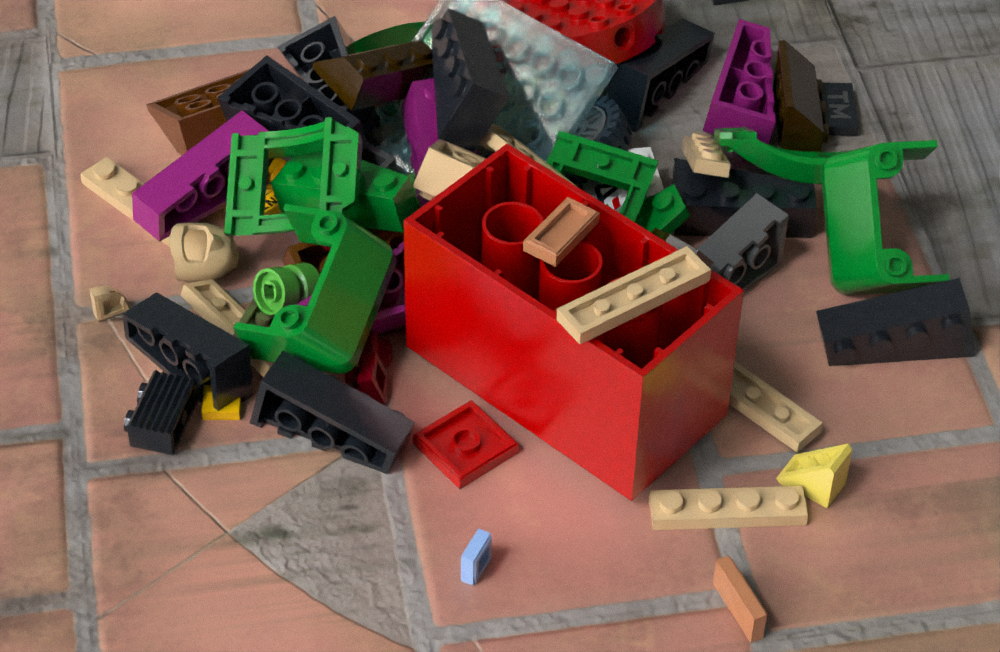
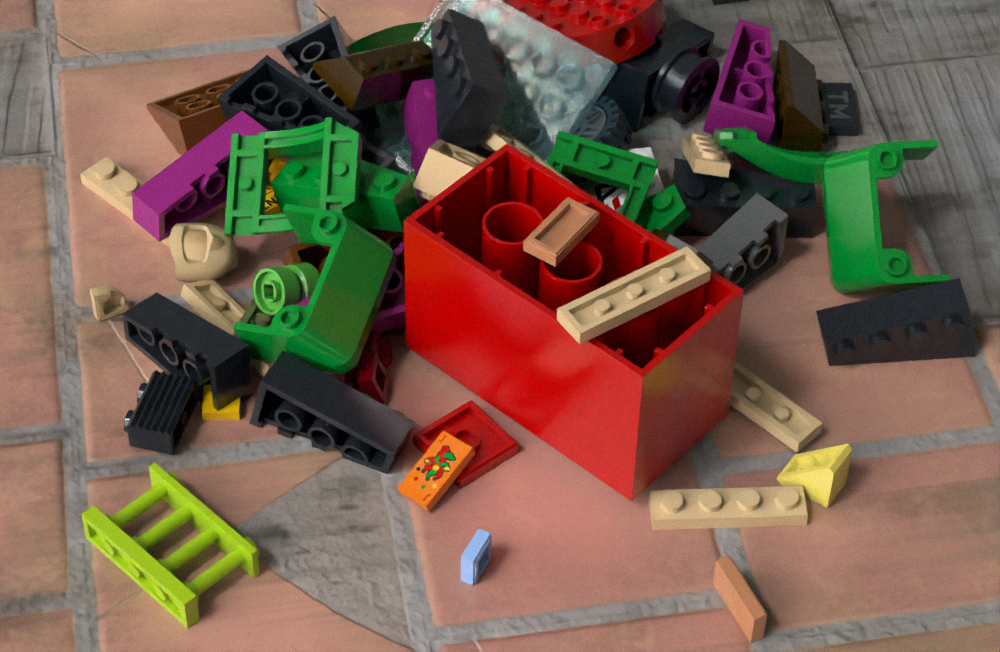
none -> lime fence [81,462,260,629]
none -> orange tile [397,430,475,512]
none -> black wheel [651,45,720,124]

